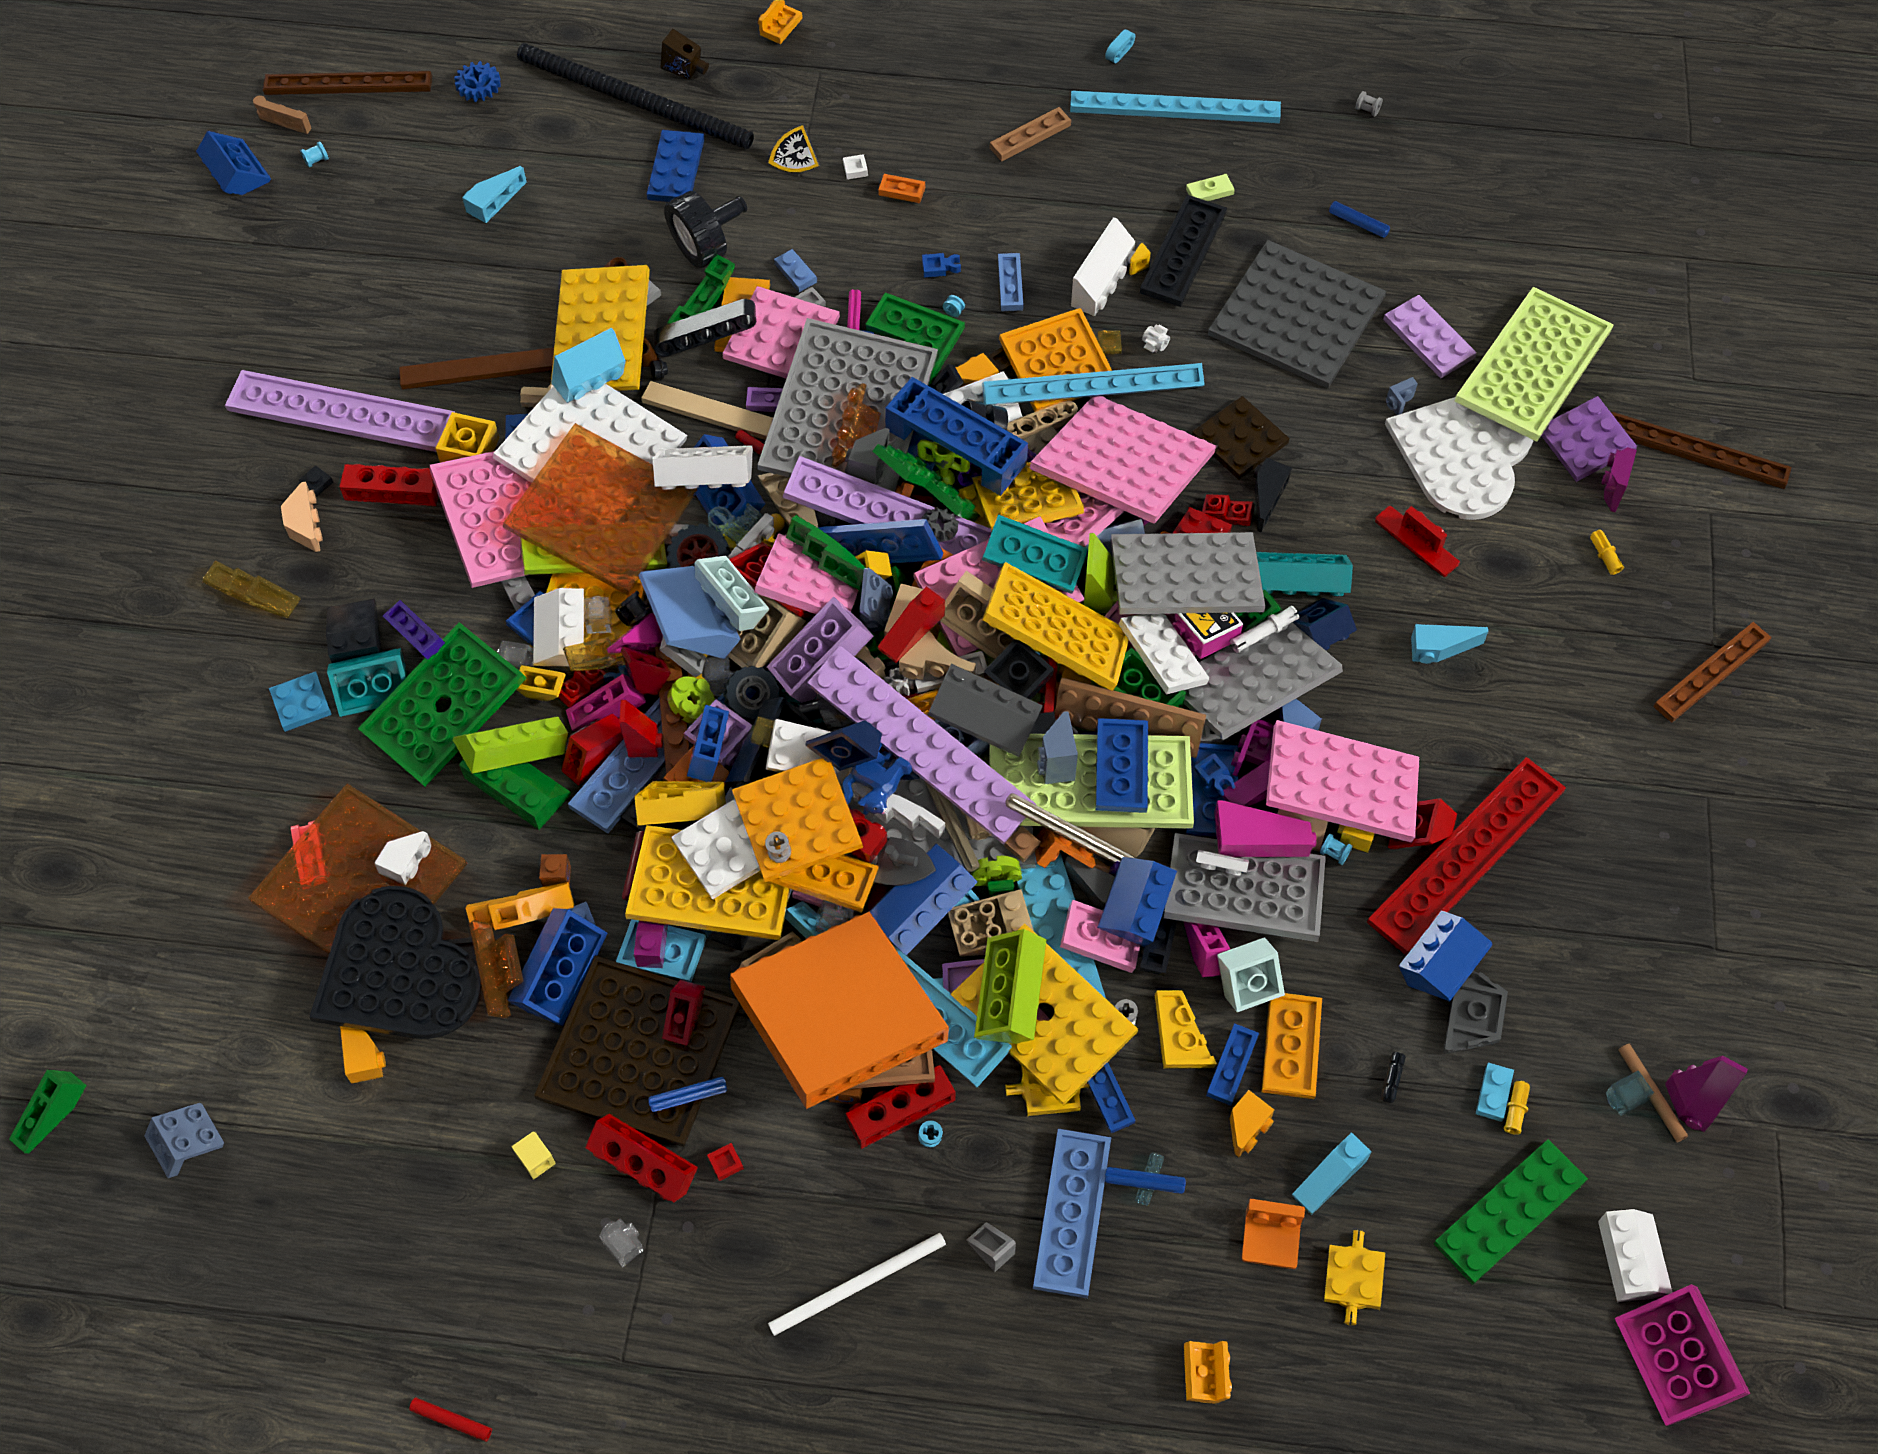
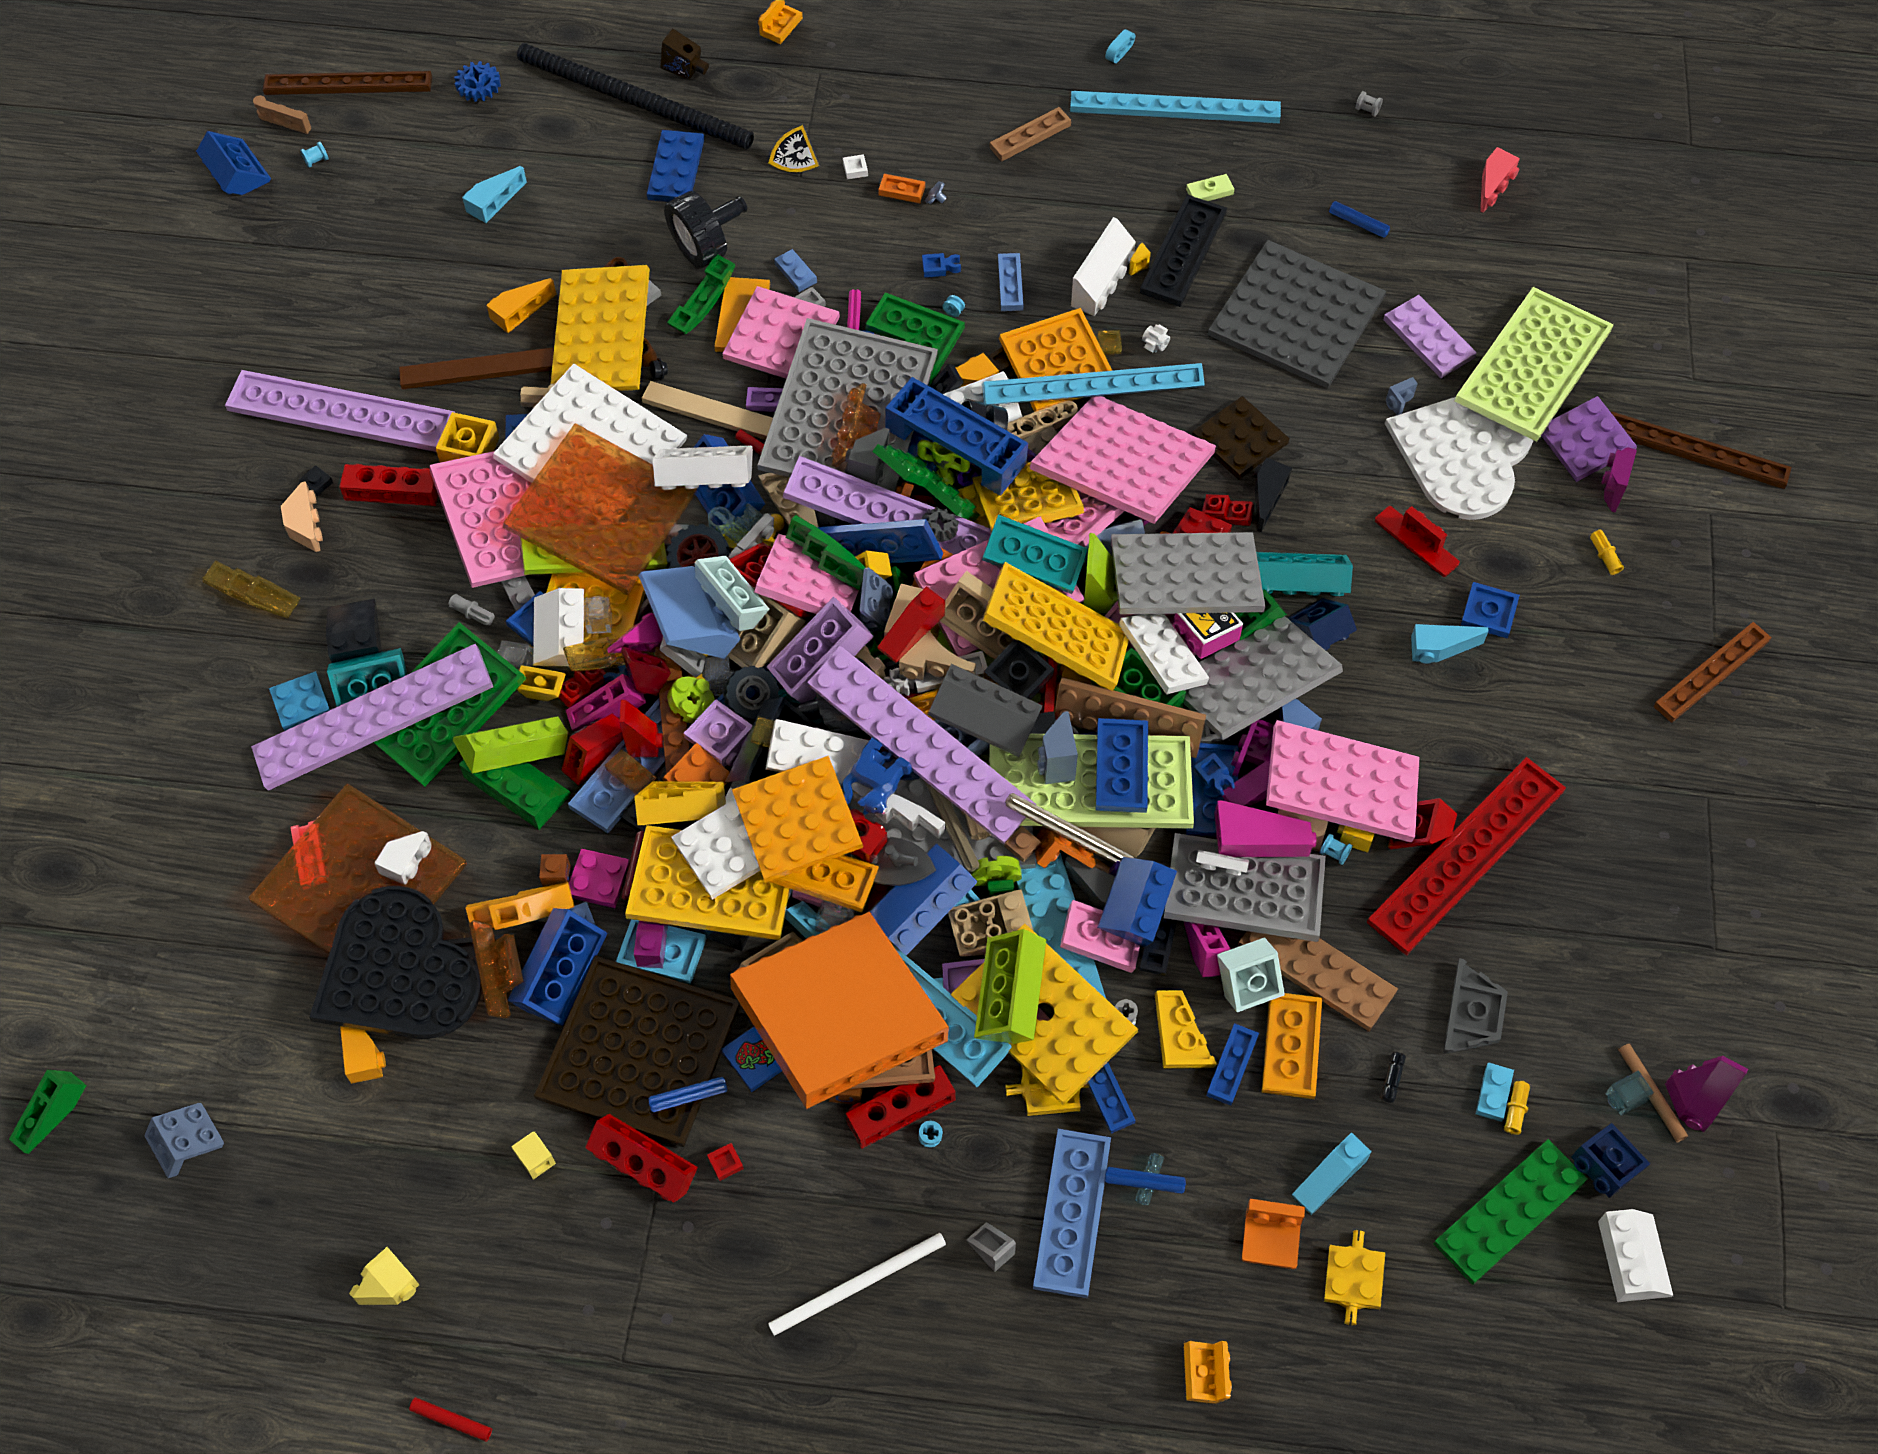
dark purple plate [383,600,445,660] -> none
medium azure slope [551,328,626,403] -> none
clear brick [599,1218,644,1268] -> none
black piece [615,591,652,626] -> none
black beam [654,299,757,357] -> none
dark red slope [662,980,705,1045] -> none
blue slope [687,705,729,782] -> none
light grey bush [765,832,791,863] -> none
dark blue slope [805,720,882,771] -> none
white pin [1230,606,1299,653] -> none
light orange slope [1230,1090,1274,1157] -> none
blue slope [1399,910,1492,1001] -> none
dark pink slope [1615,1284,1750,1426] -> none
none -> lavender plate [251,644,493,790]
none -> light yellow slope [349,1247,419,1305]
none -> light grey axle [448,594,495,625]
none -> light orange slope [486,278,557,333]
none -> dark pink plate [569,849,630,908]
none -> clear orange plate [604,749,658,795]
none -> blue tile [722,1026,782,1092]
none -> sand blue plant [925,181,946,204]
none -> medium nougat plate [1238,931,1398,1032]
none -> blue plate [1461,582,1520,638]
none -> coral slope [1481,147,1520,213]
none -> dark blue plate [1571,1123,1650,1198]

